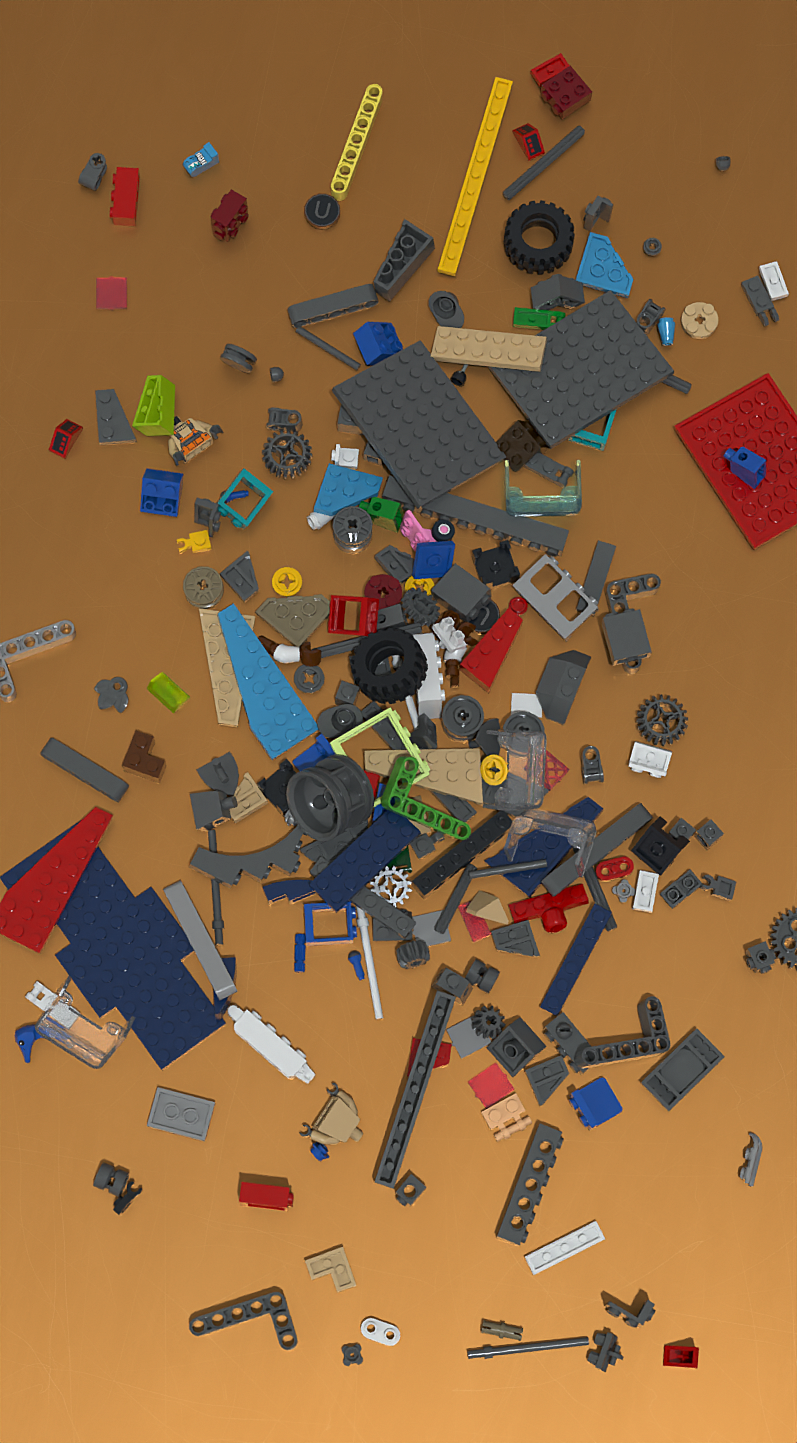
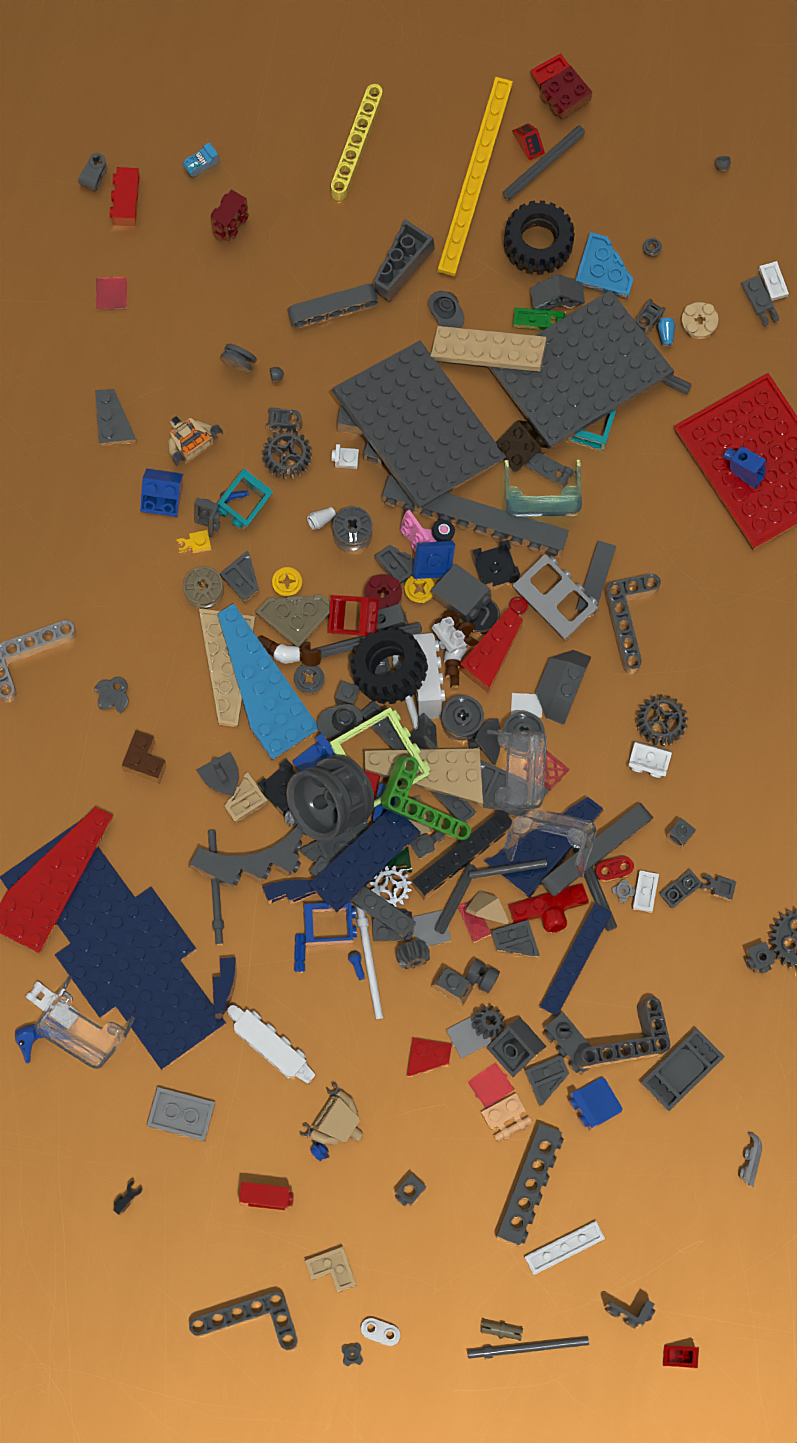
dark grey beam [40,738,129,803] -> none
red slope [49,419,83,459] -> none
dark grey wheel [93,1162,130,1197] -> none
lime wedge [132,375,175,436] -> none
clear neon green slope [147,672,190,713] -> none
light grey beam [163,880,238,1000] -> none
dark grey torso [190,791,238,832] -> none
dark grey bar [296,326,361,370] -> none
black tile [304,194,340,229] -> none
dark azure plate [314,463,383,516] -> none
blue slope [353,322,403,365] -> none
green torso [359,497,404,533] -> none
dark grey brick [375,991,456,1189] -> none
dark grey gear [401,588,440,627] -> none
black hinge [450,364,469,387] -> none
yellow gear [480,754,509,785] -> none
dark grey piece [581,746,604,784] -> none
dark grey bracket [583,196,613,232] -> none
dark grey hips [588,1332,624,1372] -> none
dark grey brick [602,608,652,666] -> none
black panel [631,816,690,876] -> none
dark grey brick [694,819,724,851] -> none

